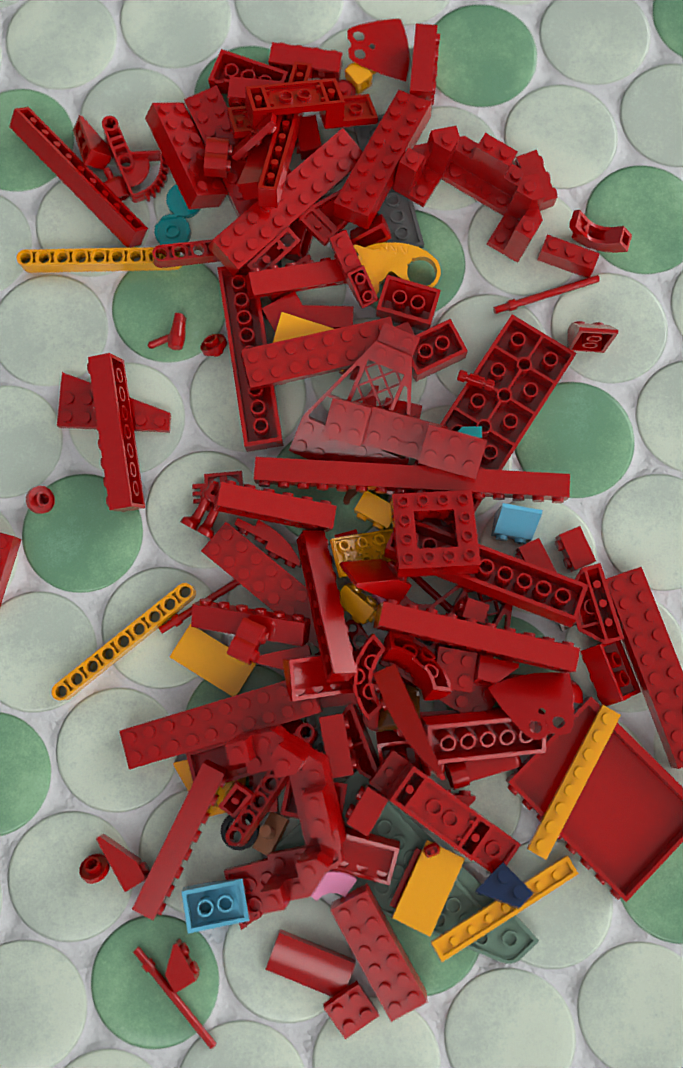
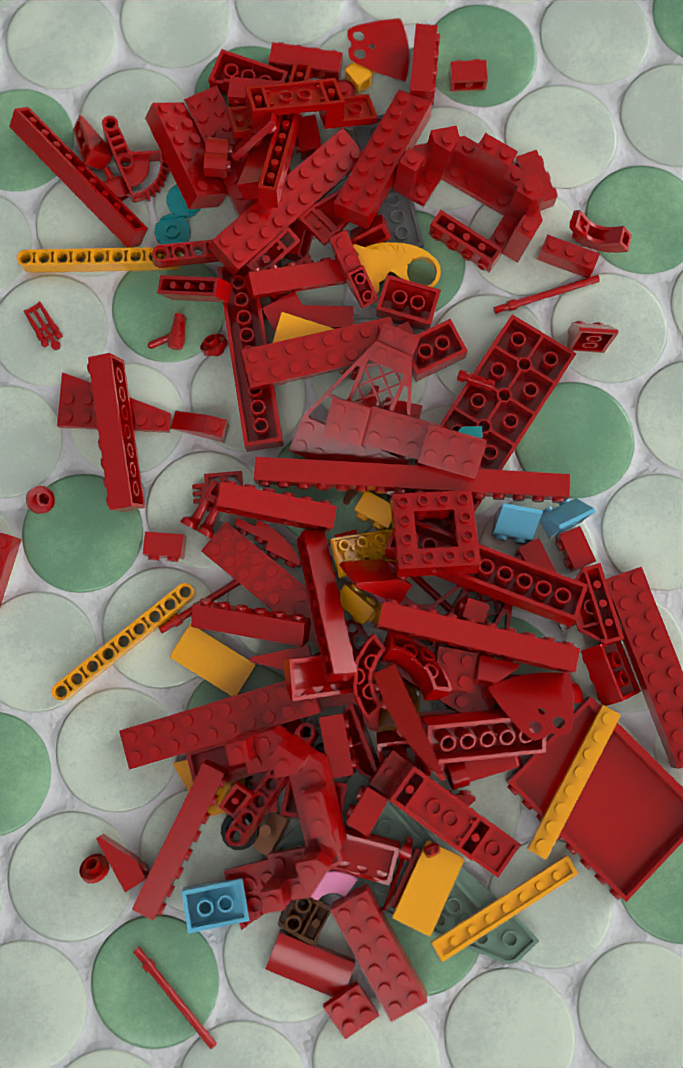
red slope [165,939,200,993] -> none
red brick [226,617,269,665] -> none
dark blue wing [476,863,533,909] -> none
none -> red piece [23,302,63,351]
none -> red brick [143,531,186,562]
none -> red brick [157,275,232,303]
none -> red slope [170,411,229,443]
none -> reddish brown slope [278,897,331,946]
none -> red sword [382,837,413,911]
none -> red brick [429,210,503,273]
none -> red brick [449,59,488,92]
none -> medium azure slope [540,498,596,538]

